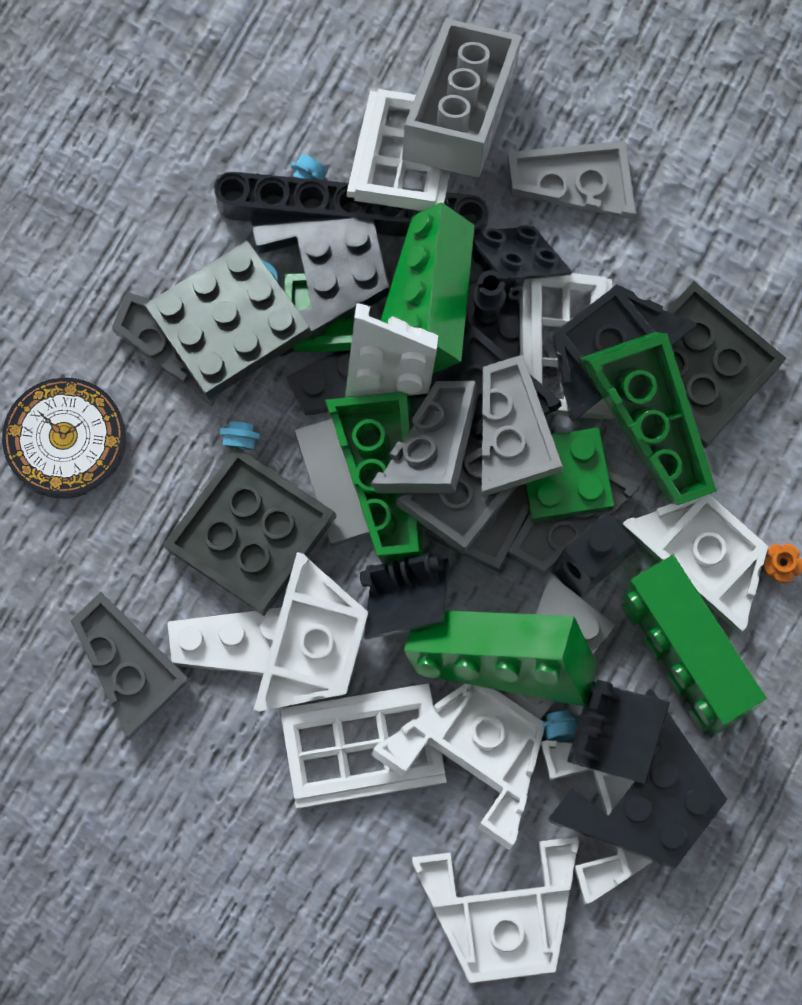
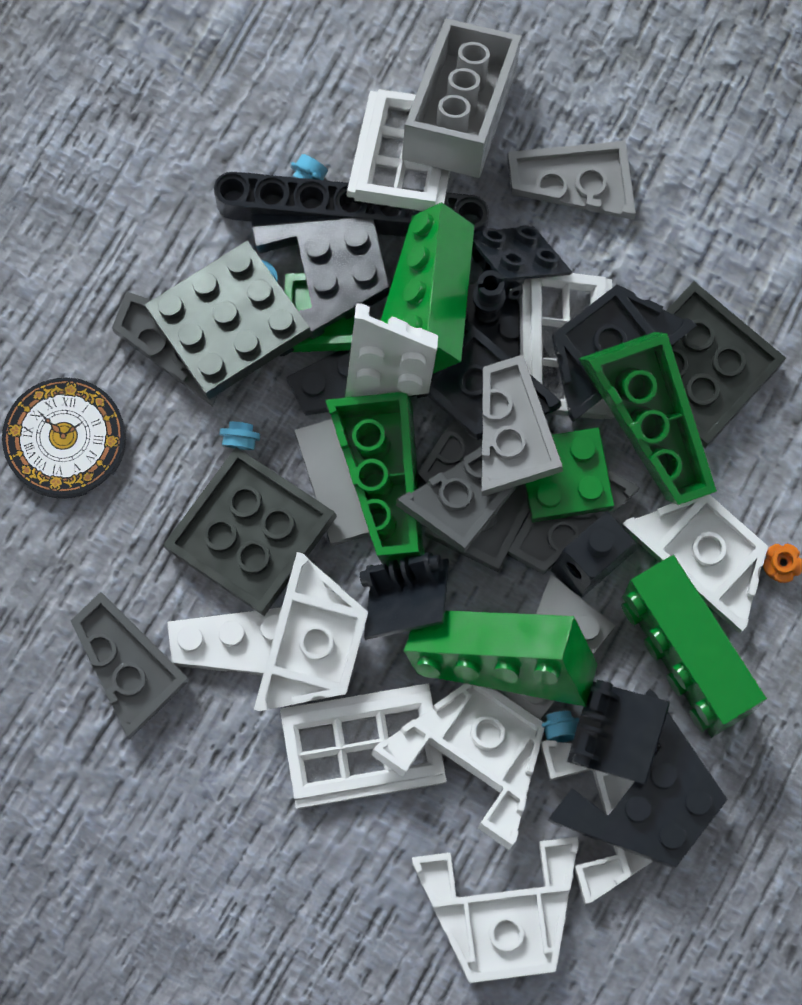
dark grey wing [371,381,480,493] -> none

